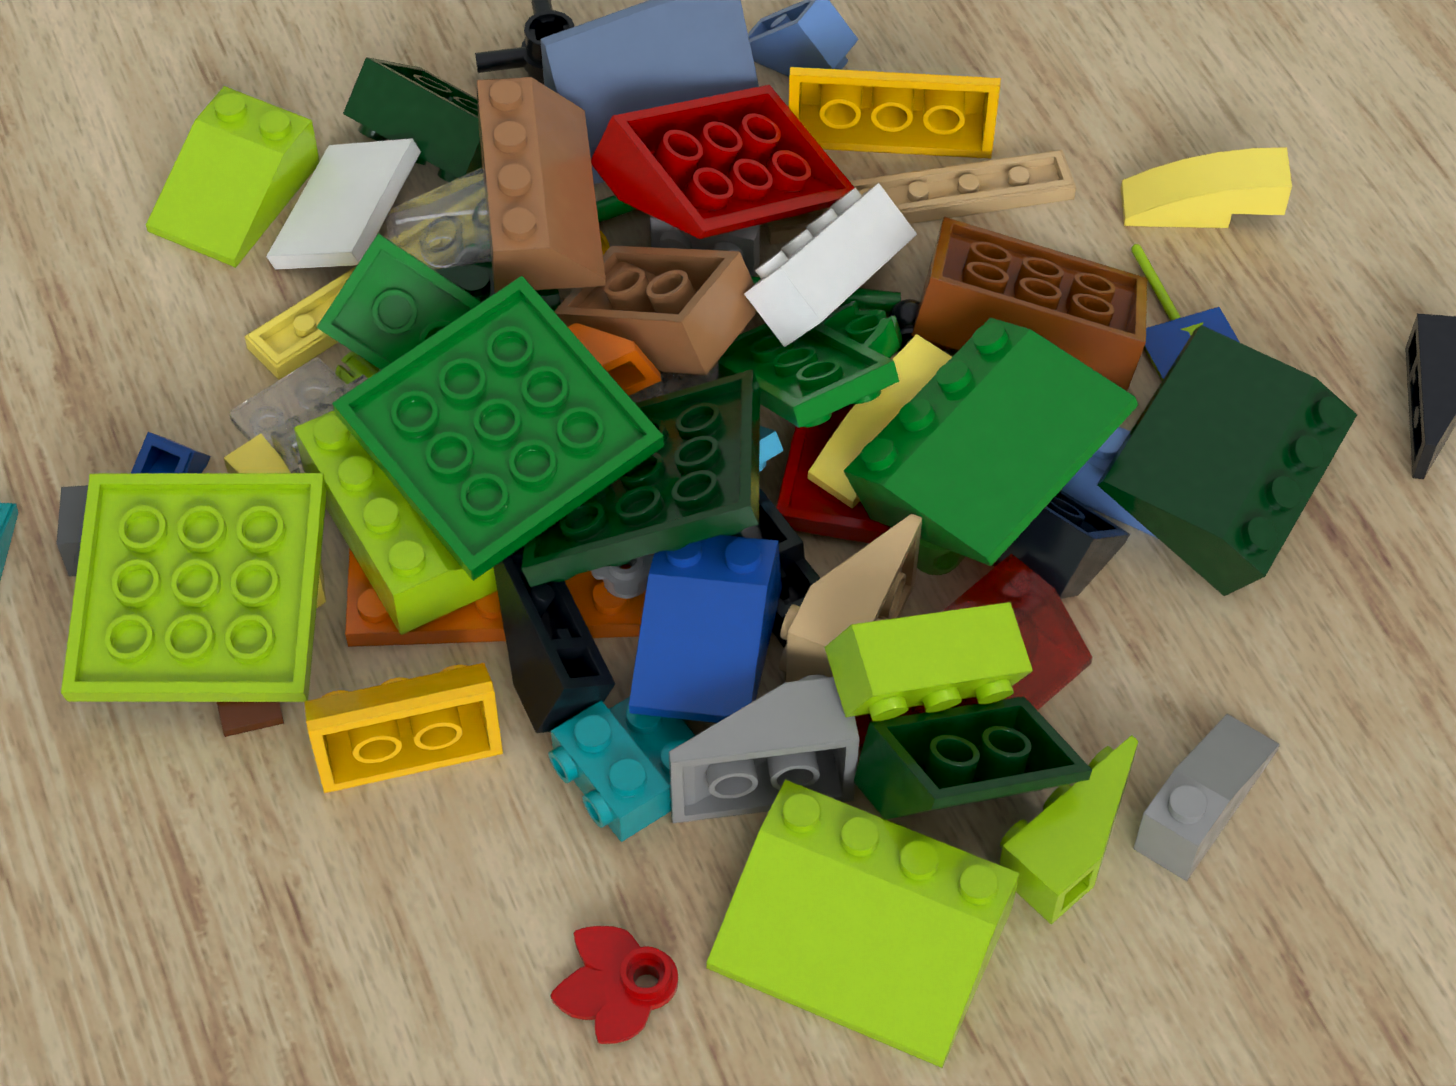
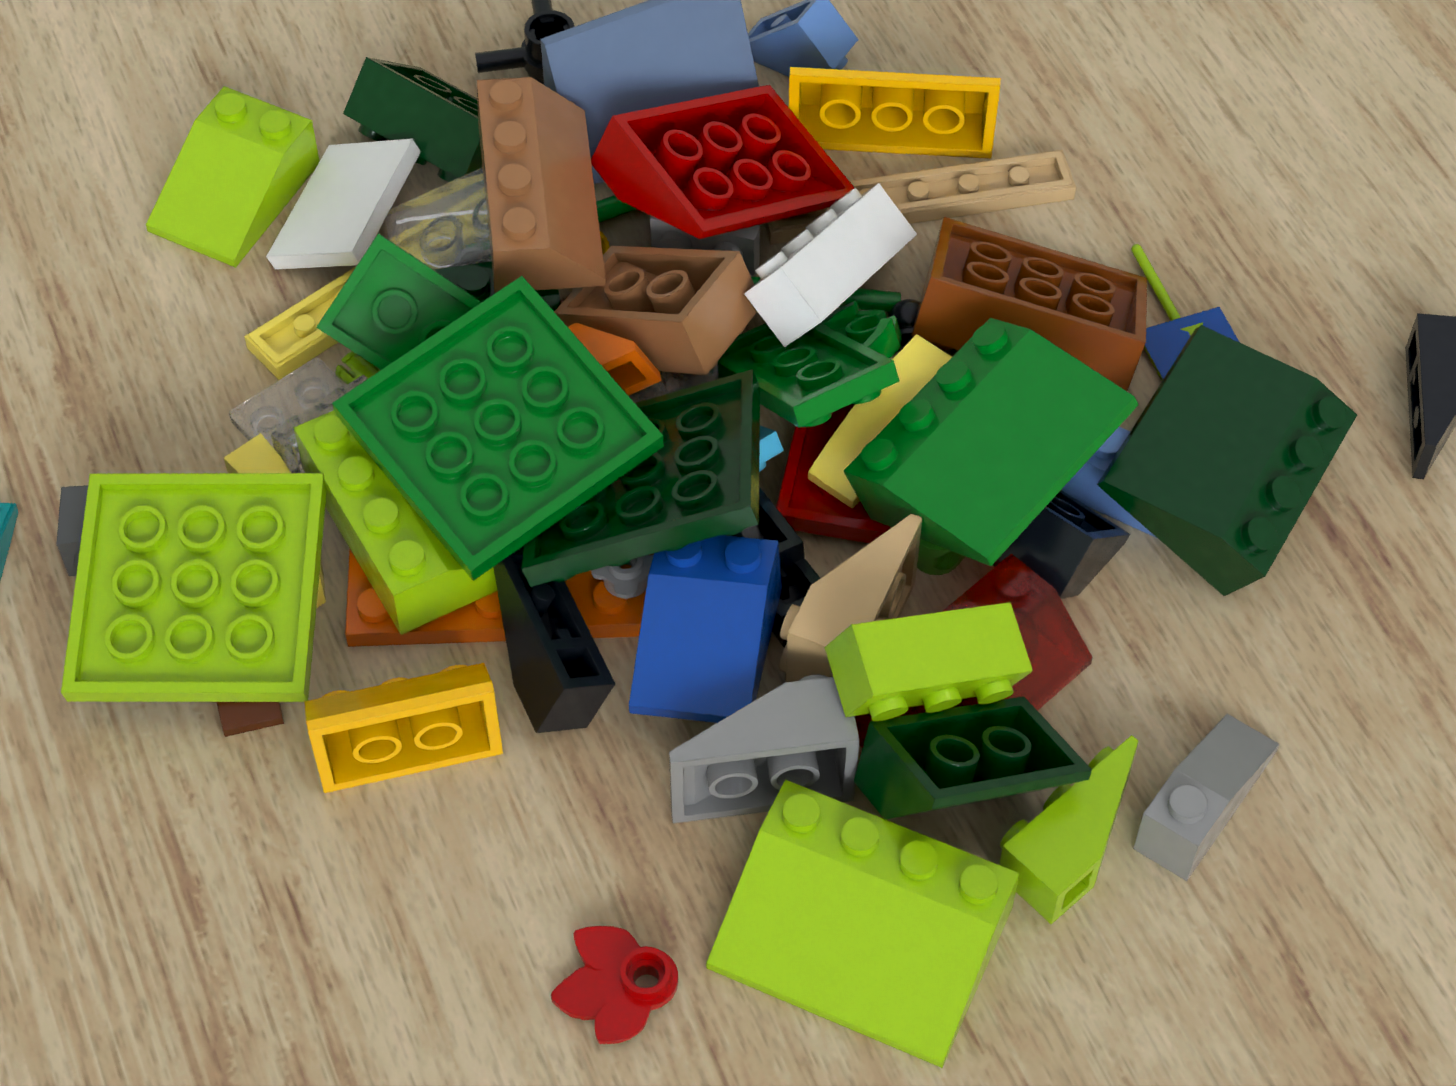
blue slope [131,432,211,473] -> none
teal plate [548,696,695,842] -> none
light yellow slope [1121,147,1292,228] -> none

